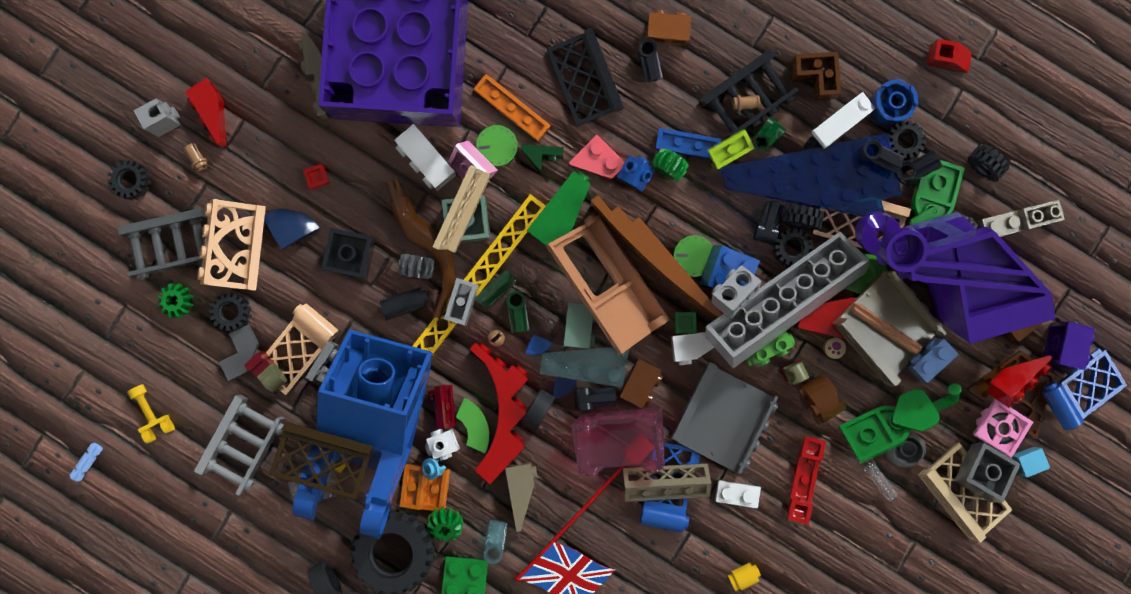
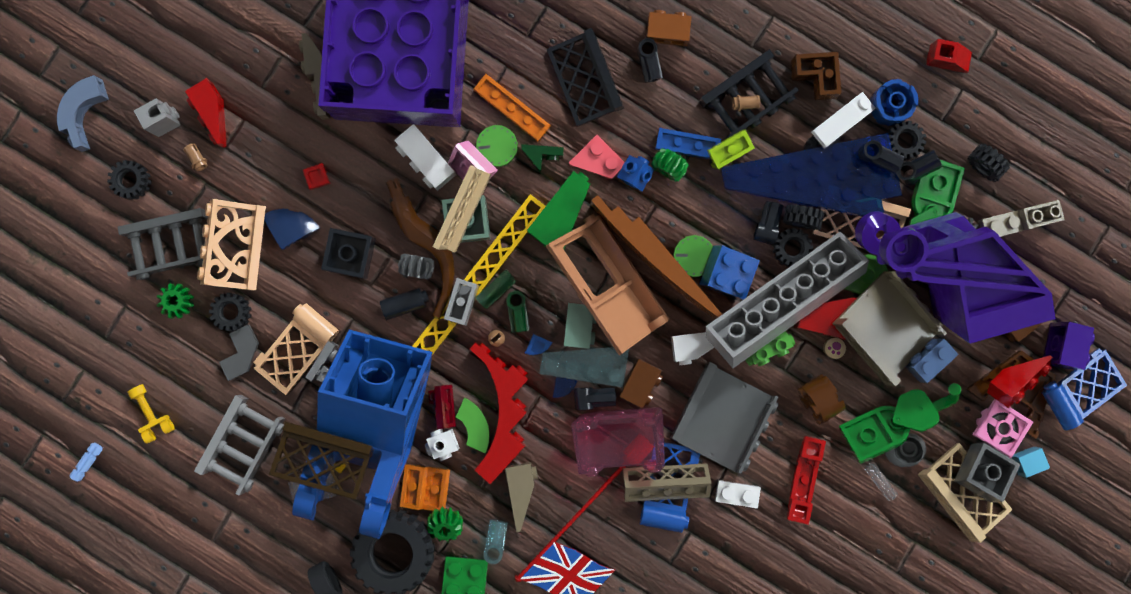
leg [244,351,287,393] -> none
medium azure plate [422,458,446,480] -> none
black tyre [521,389,555,432] -> none
green plate [674,312,697,334] -> none
light grey brick [711,265,762,319] -> none
yellow brick [728,562,761,591] -> none
dark green piece [753,116,786,151] -> none
olive leg [779,359,809,385] -> none
nougat axle [850,303,922,355] -> none
none -> sand blue arch [57,75,109,152]

